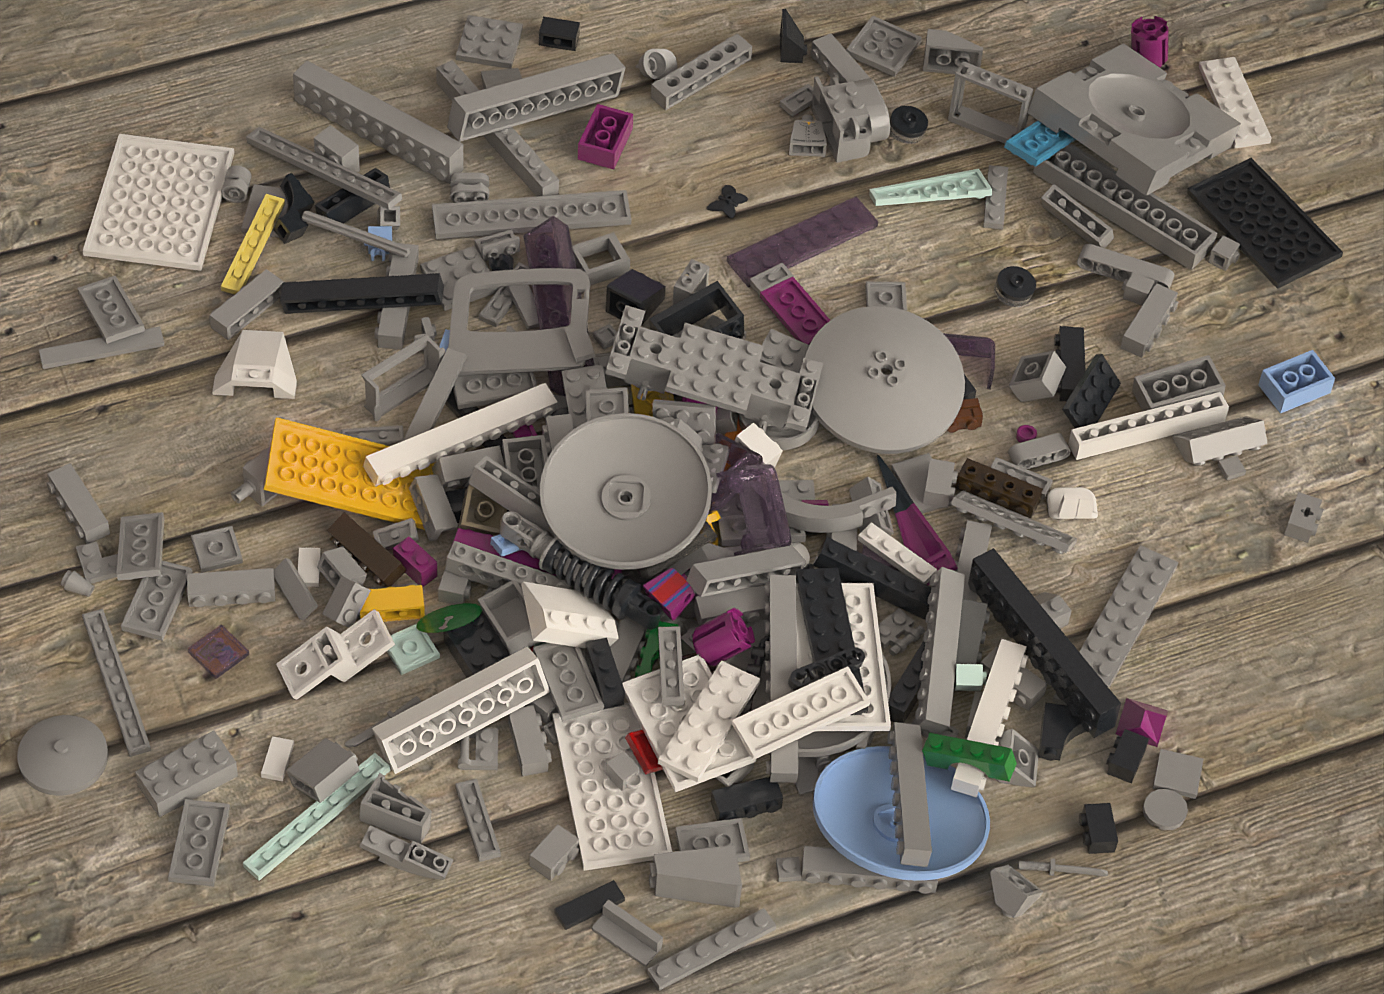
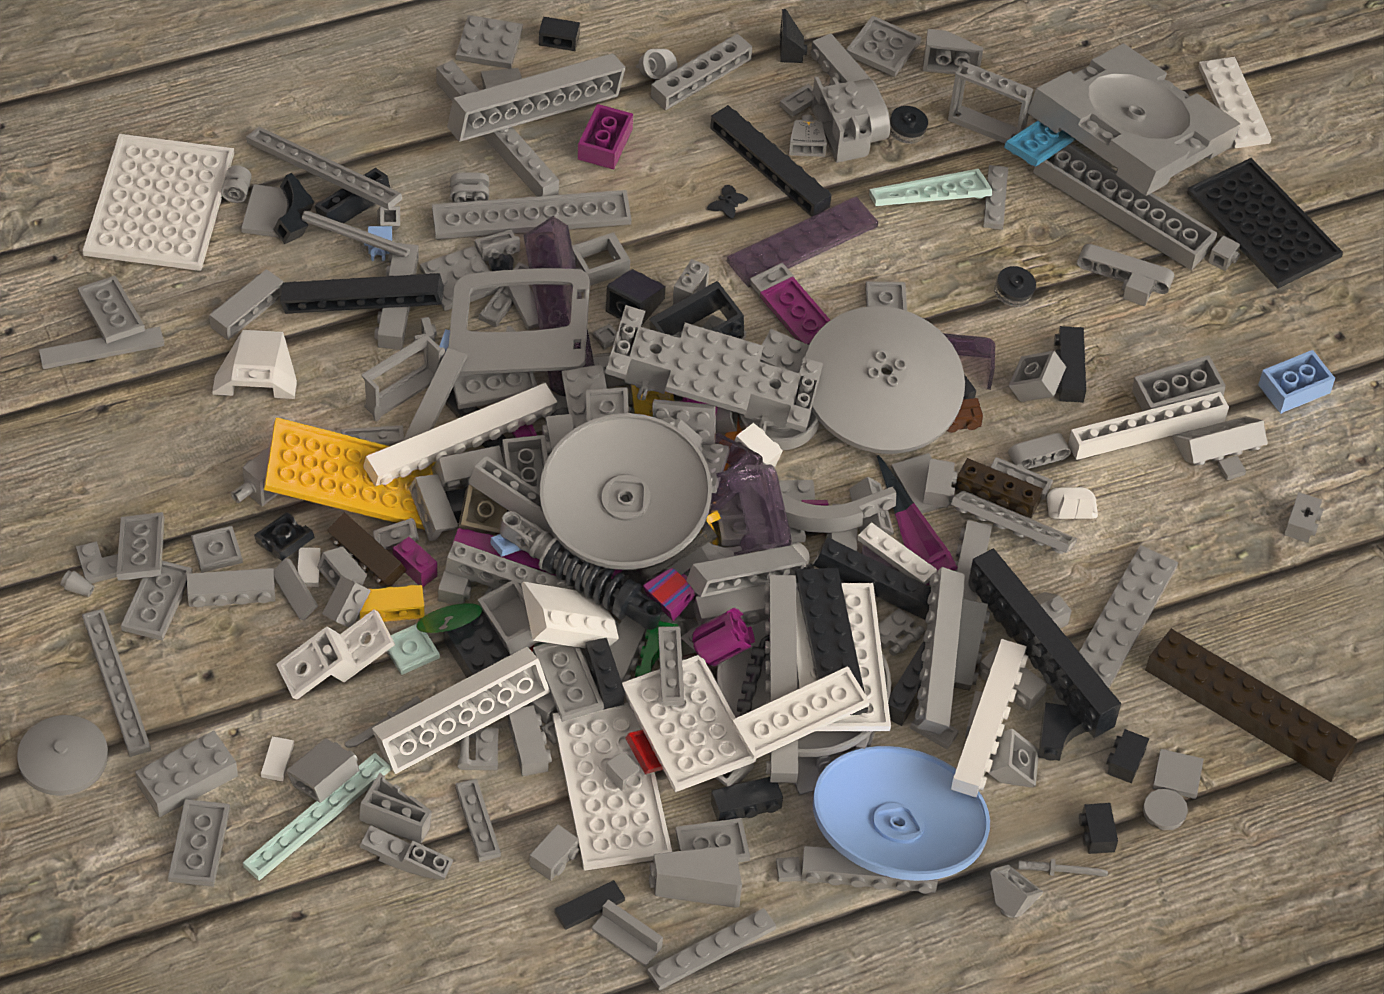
light grey brick [46,463,110,544] -> none
tile [188,624,250,679] -> none
light yellow plate [221,194,285,295] -> none
light grey brick [293,61,464,184] -> none
light grey brick [314,125,360,173] -> none
light grey tile [564,322,595,363] -> none
white plate [658,661,760,783] -> none
black beam [788,647,865,691] -> none
light grey brick [887,722,932,867] -> none
green arch [922,733,1017,782] -> none
light aqua brick [955,664,987,691] -> none
magenta tile [1016,425,1037,443] -> none
light grey brick [1041,184,1114,248] -> none
black plate [1062,354,1121,429] -> none
magenta slope [1115,698,1168,747] -> none
light grey brick [1121,283,1179,358] -> none
magenta cylinder [1131,16,1169,68] -> none
none -> black brick [254,512,315,561]
none -> black brick [710,105,832,218]
none -> dark brown brick [1145,628,1358,782]

